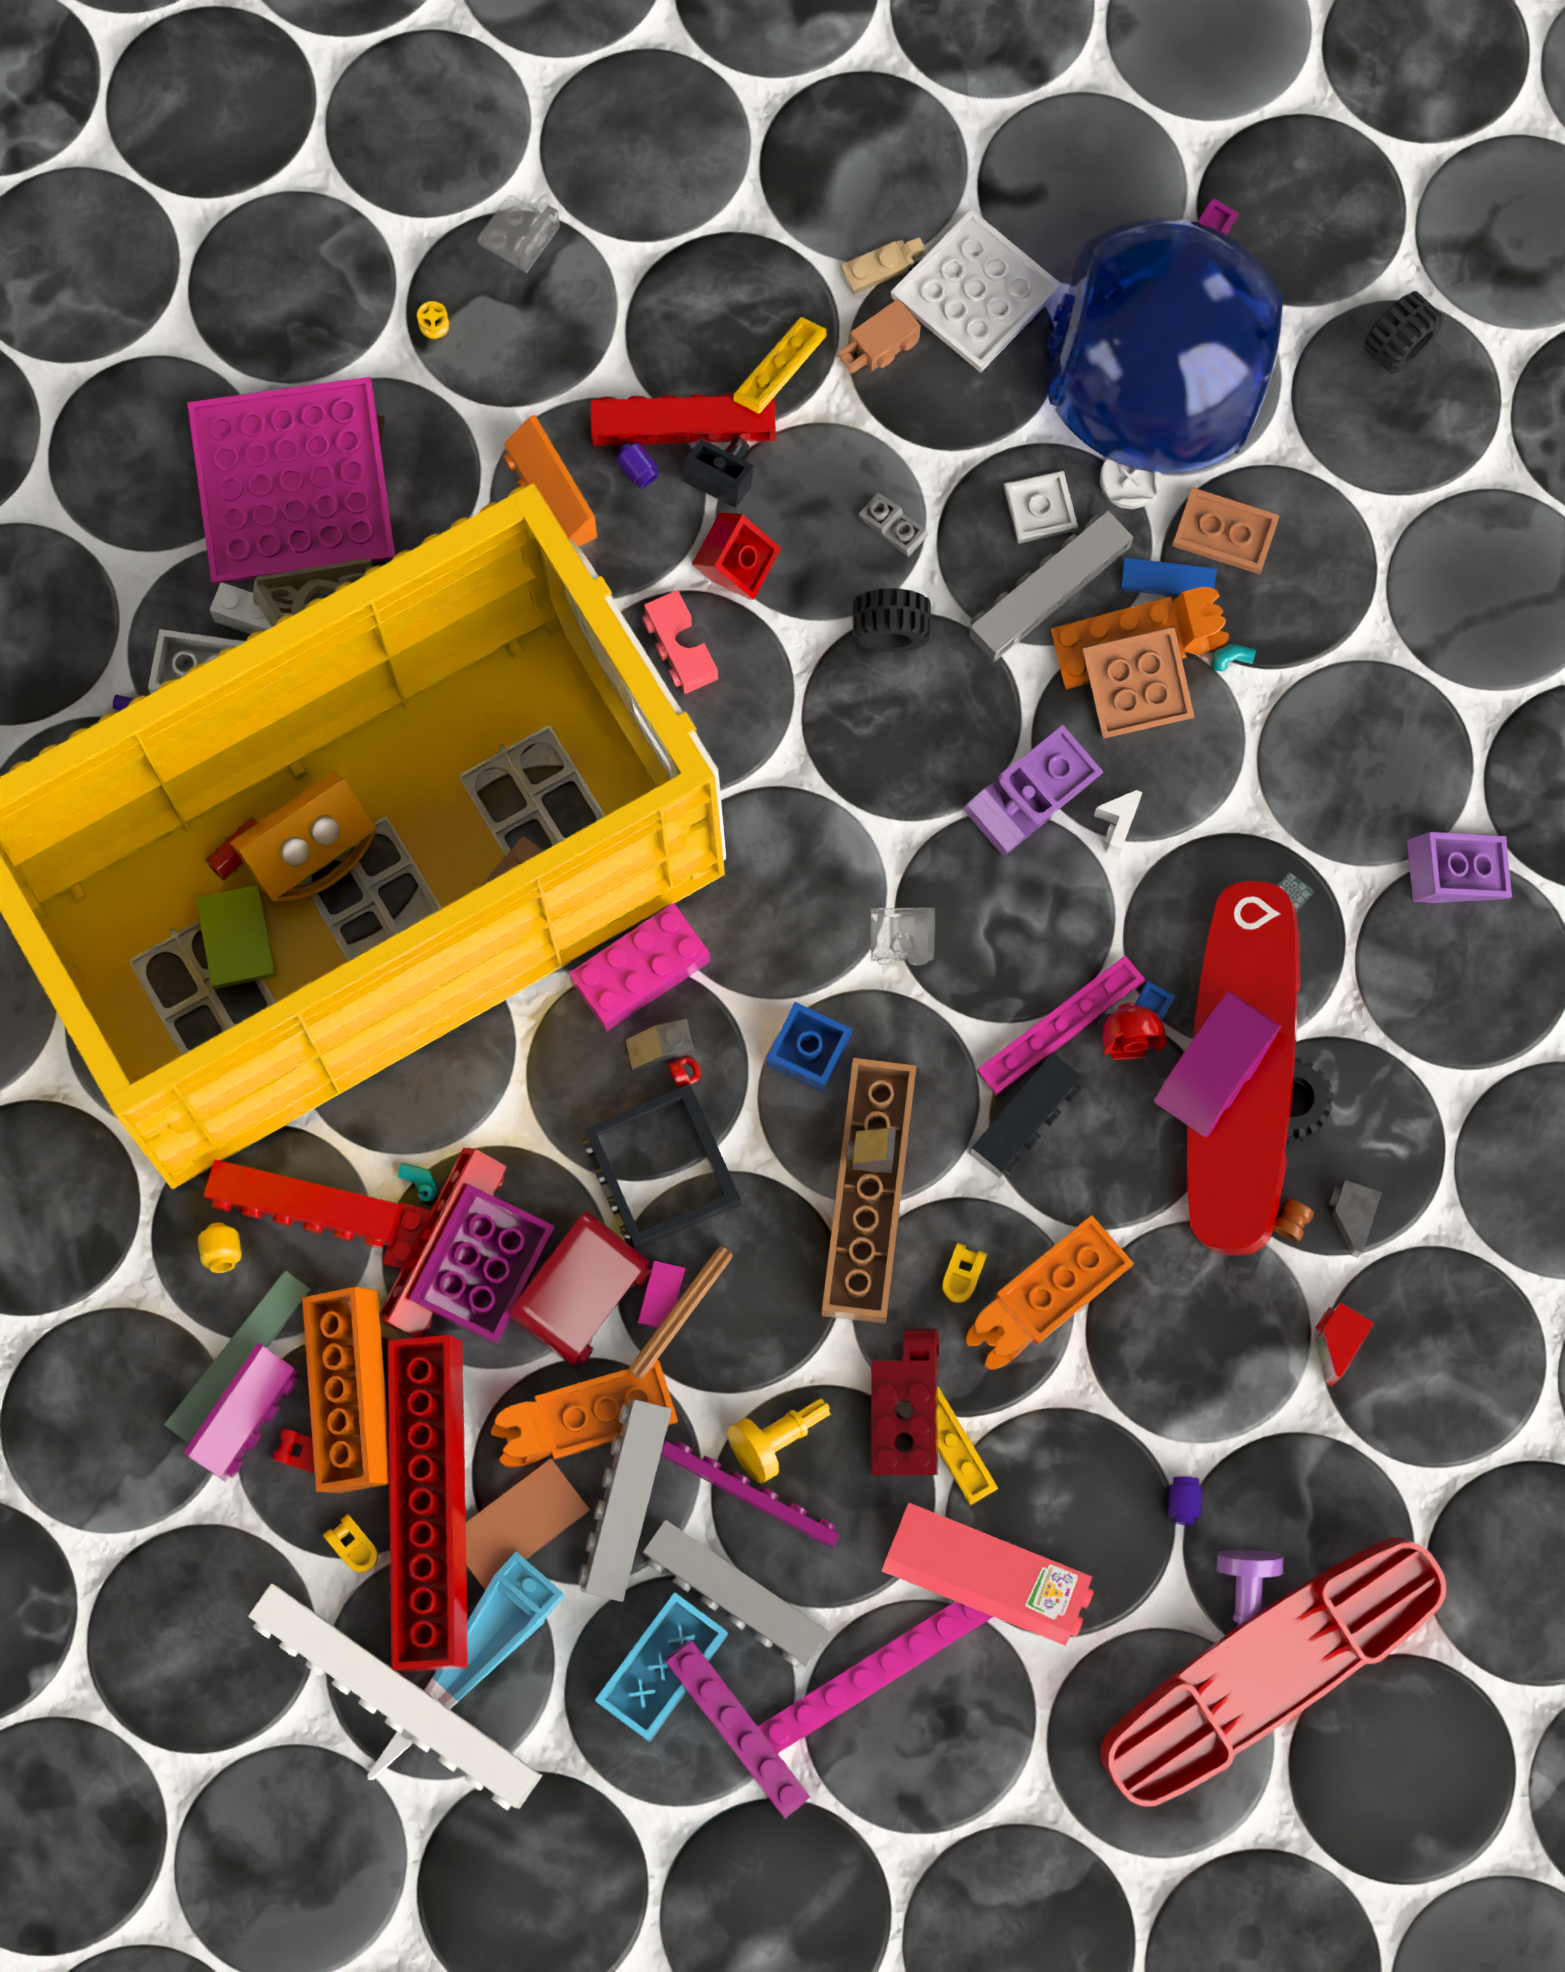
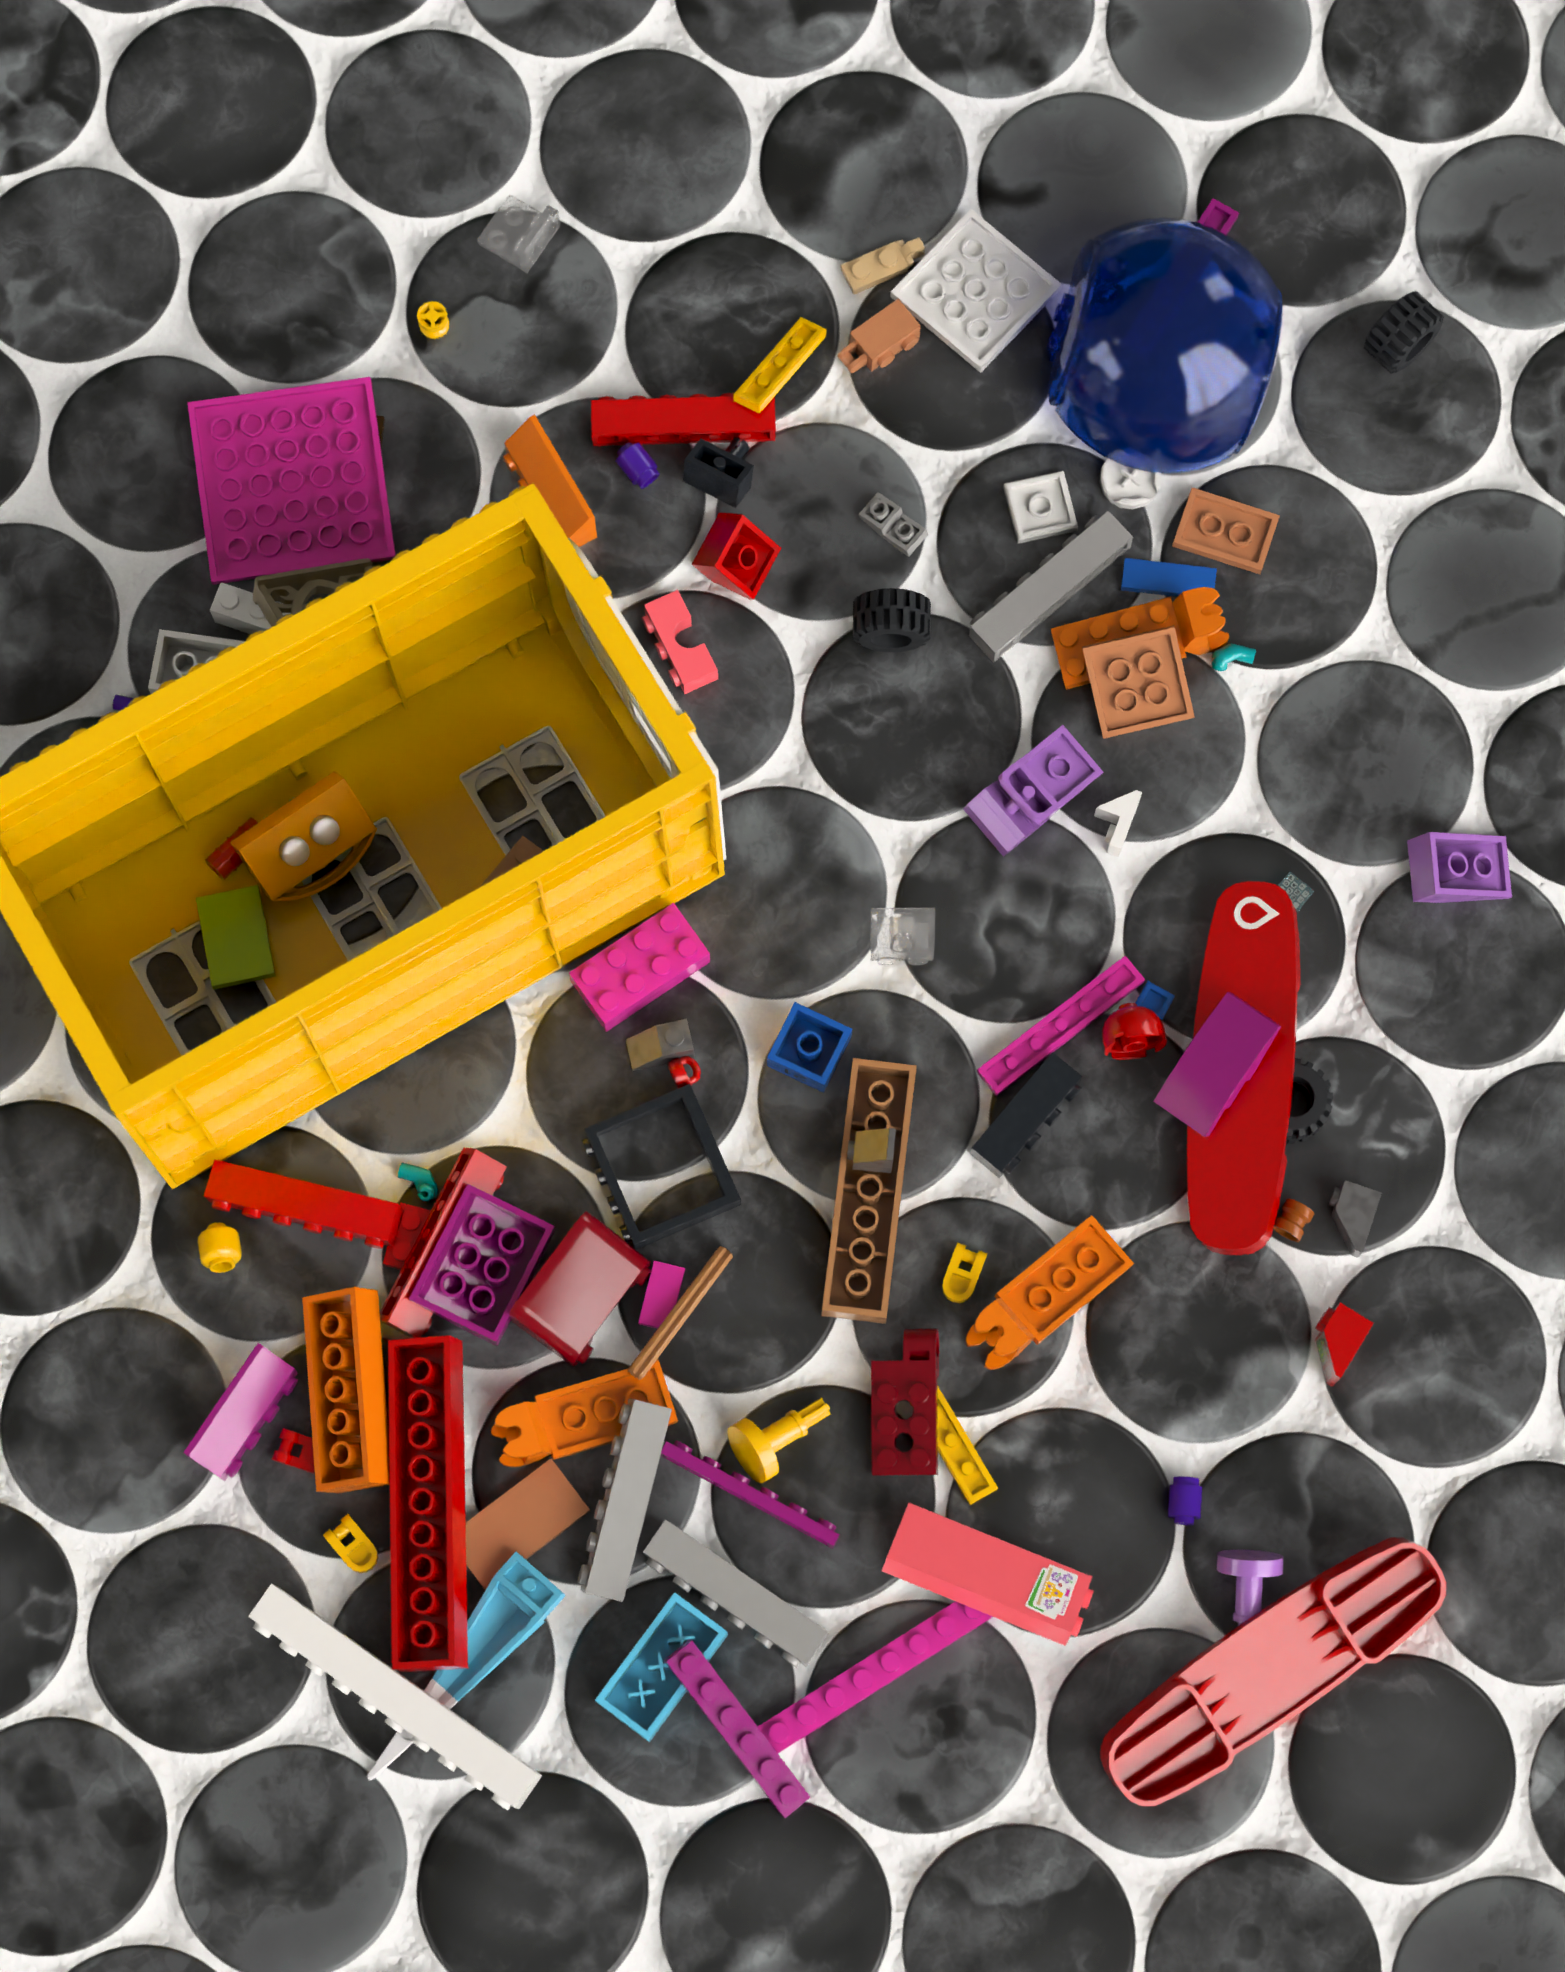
sand green tile [164,1270,312,1444] -> none

